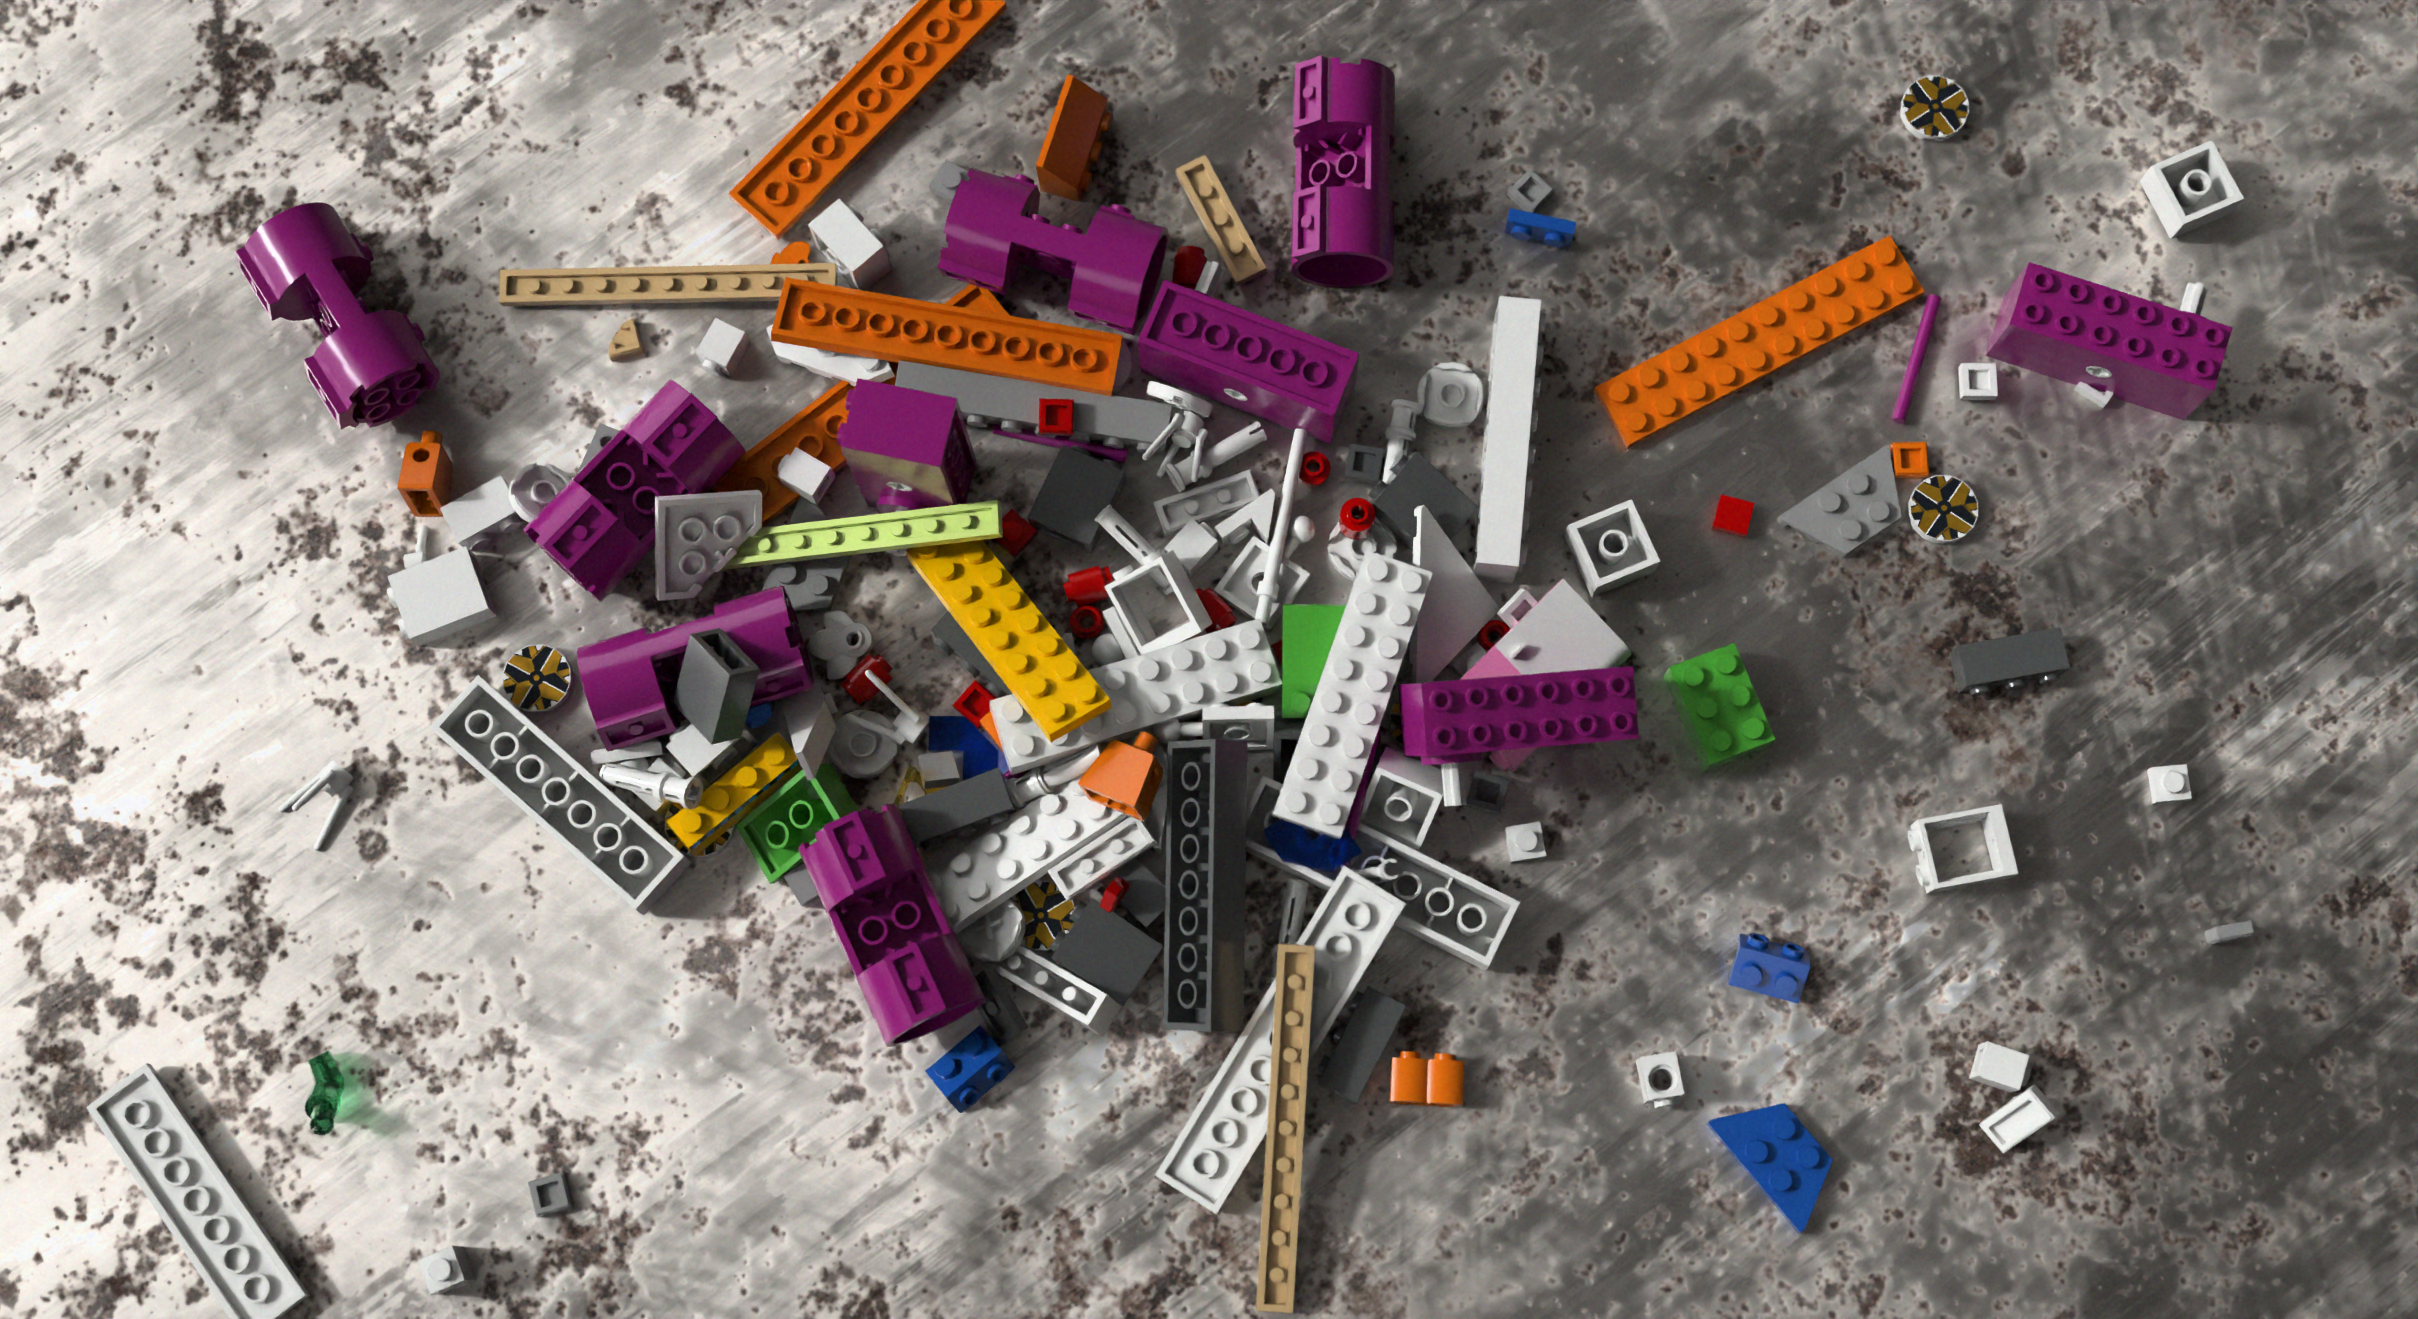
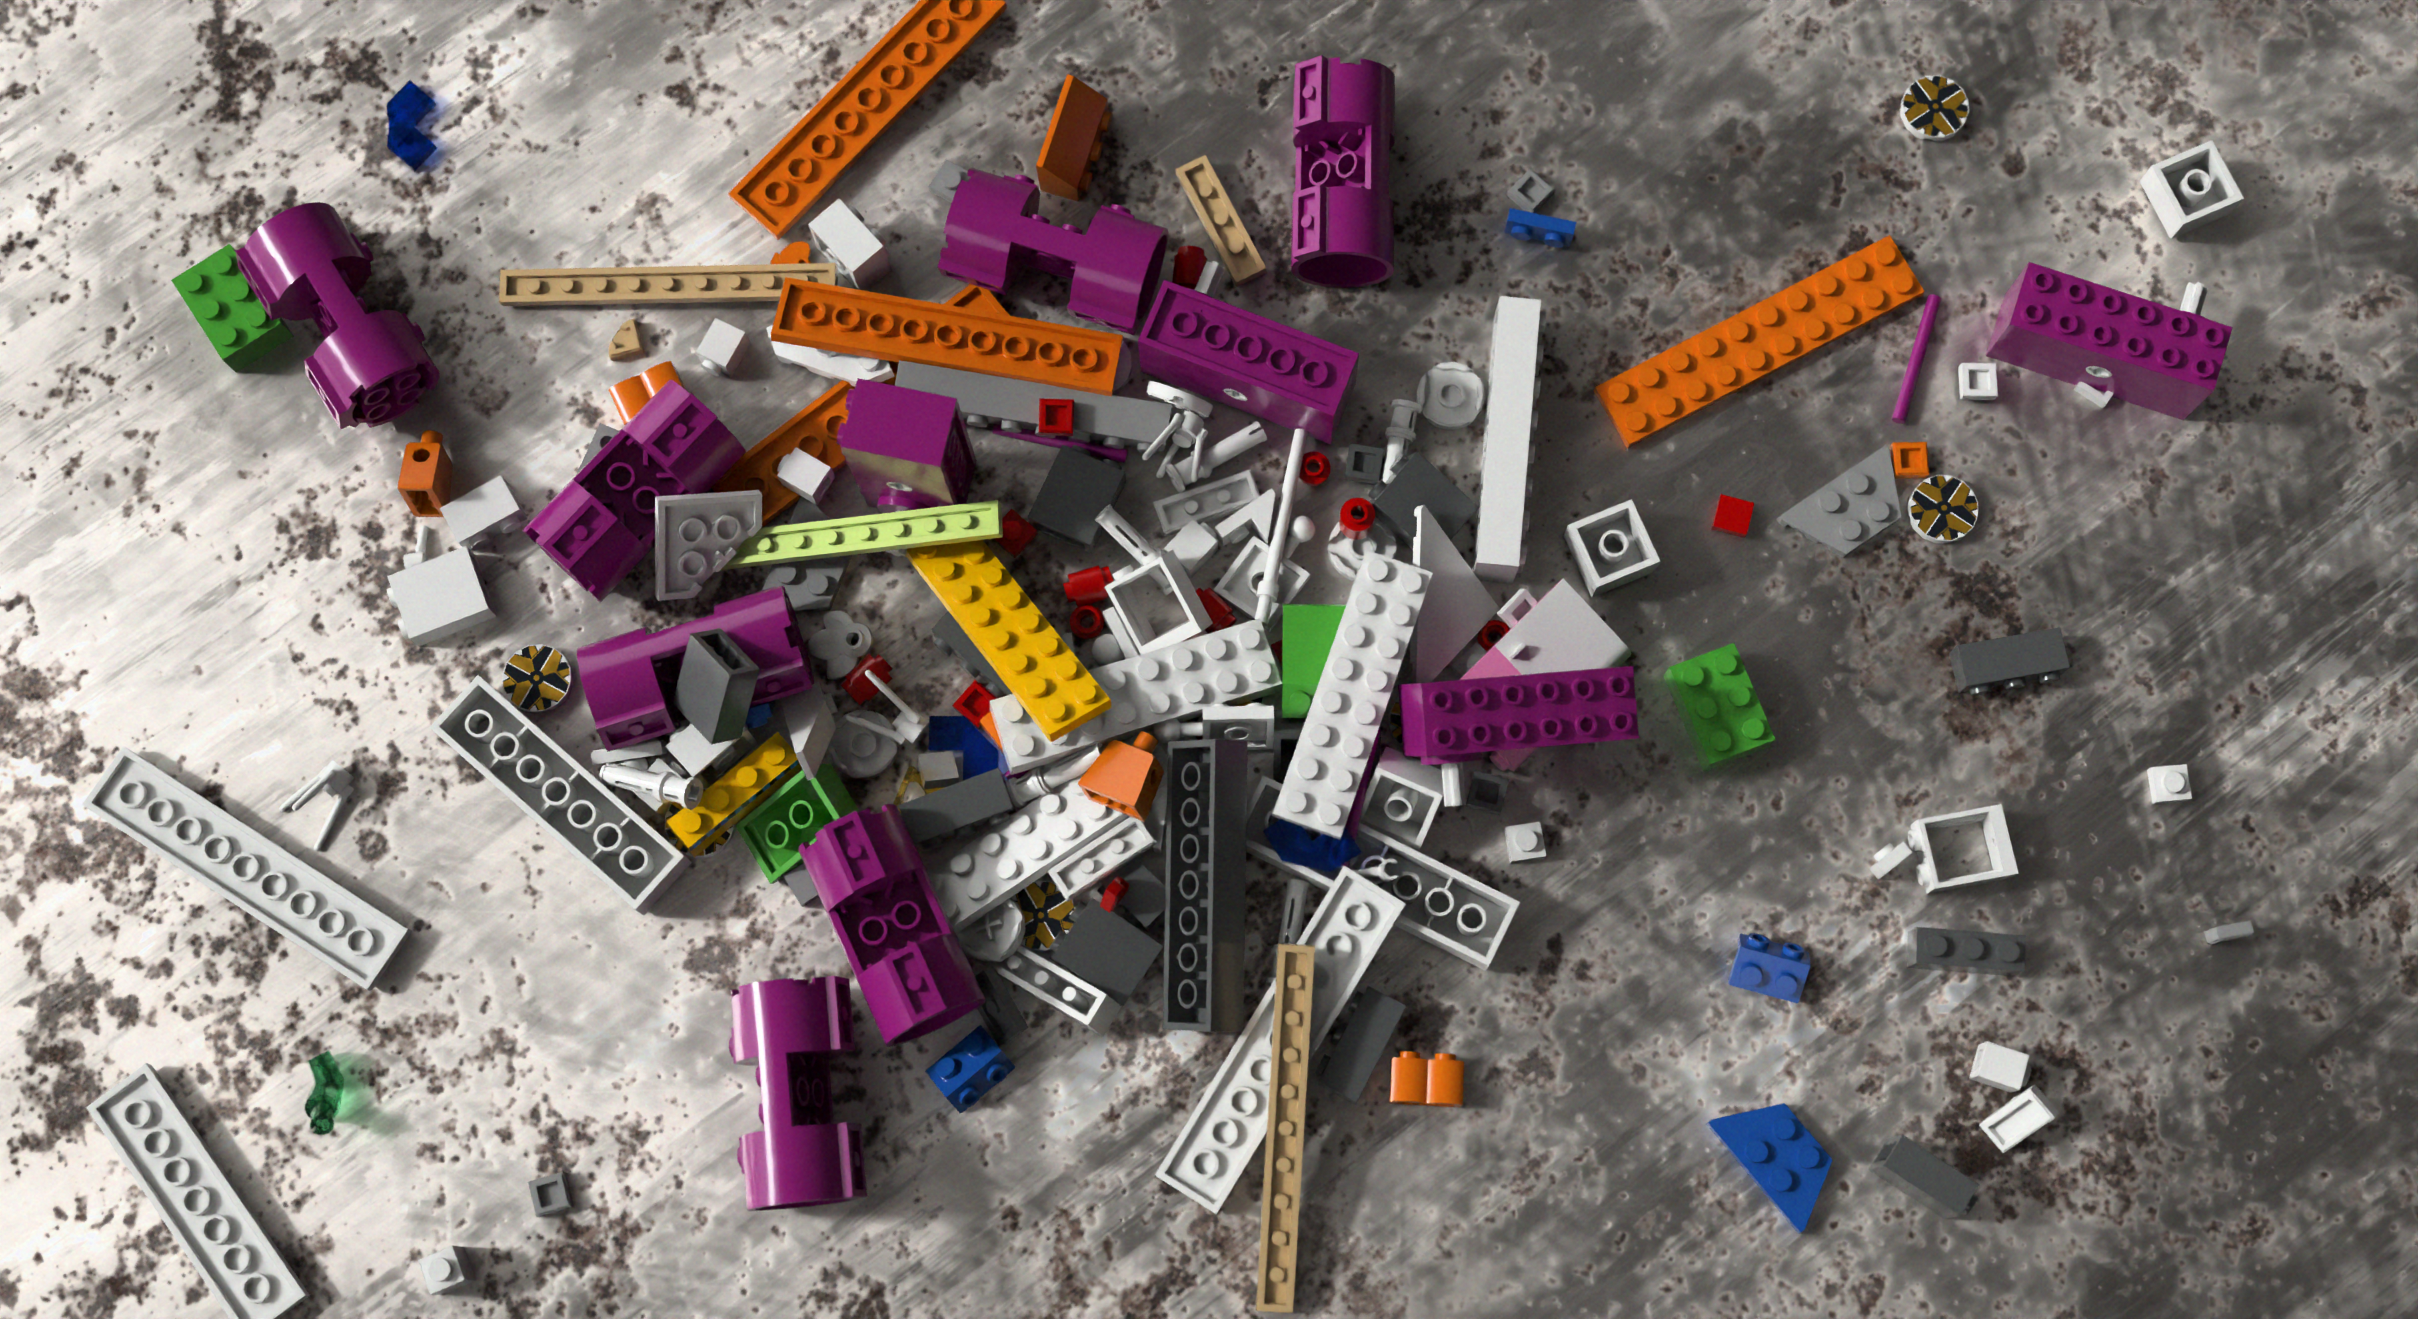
white tile [508,463,572,523] -> none
white brick [1635,1051,1684,1108] -> none
none -> white plate [82,746,412,991]
none -> bright green brick [171,244,294,373]
none -> clear blue tile [387,80,437,172]
none -> orange brick [608,361,685,425]
none -> magenta cylinder [729,976,867,1211]
none -> dark grey brick [1868,1135,1979,1219]
none -> white plate [1869,841,1913,879]
none -> dark grey brick [1907,927,2026,976]

